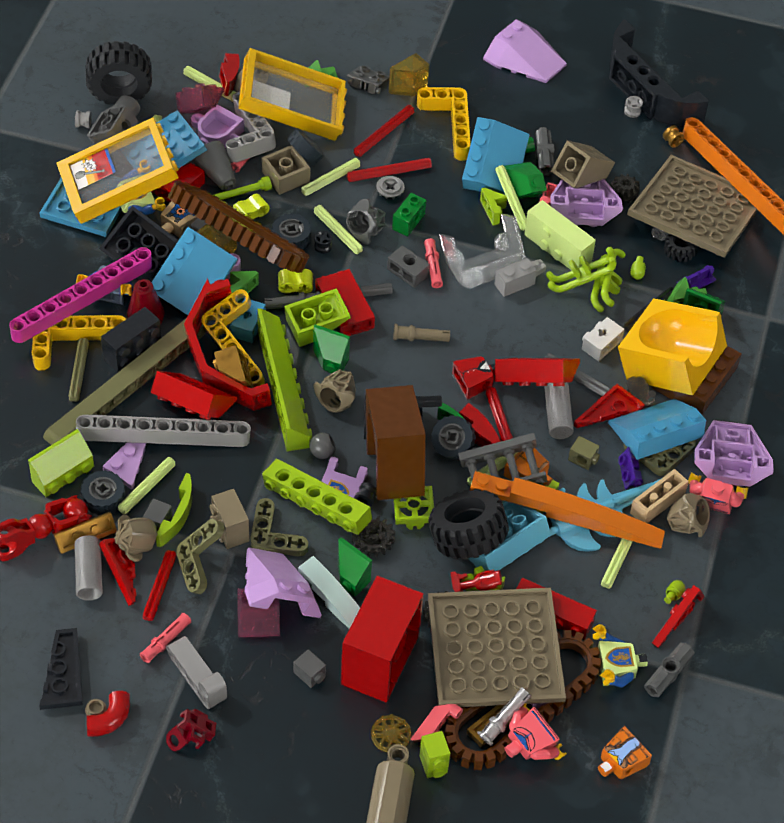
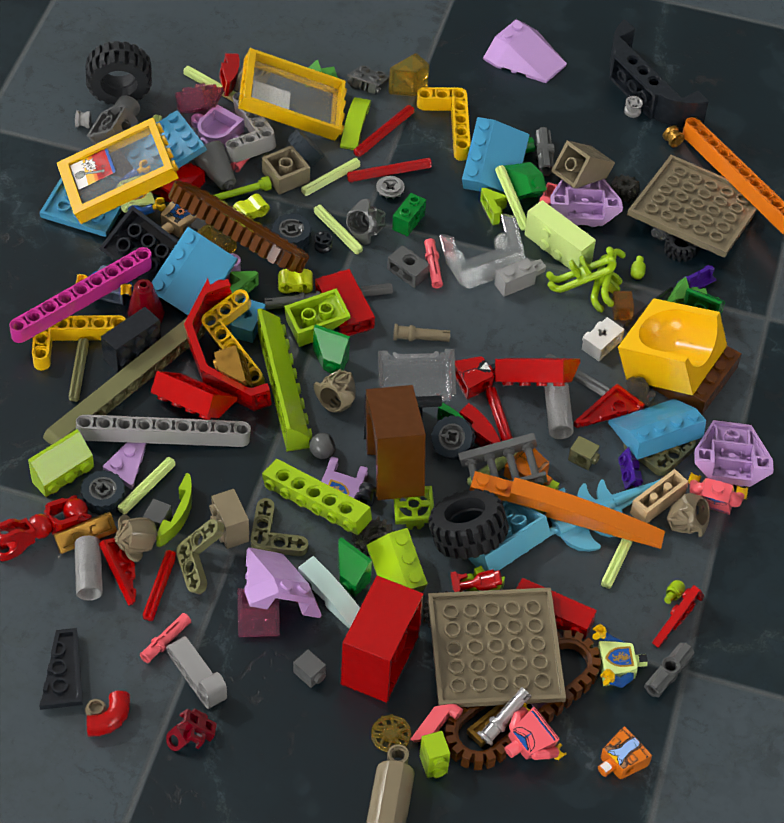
none -> lime slope [340,97,371,150]
none -> lime slope [367,528,427,592]
none -> clear windscreen [377,349,456,401]
none -> clear orange brick [612,291,634,320]

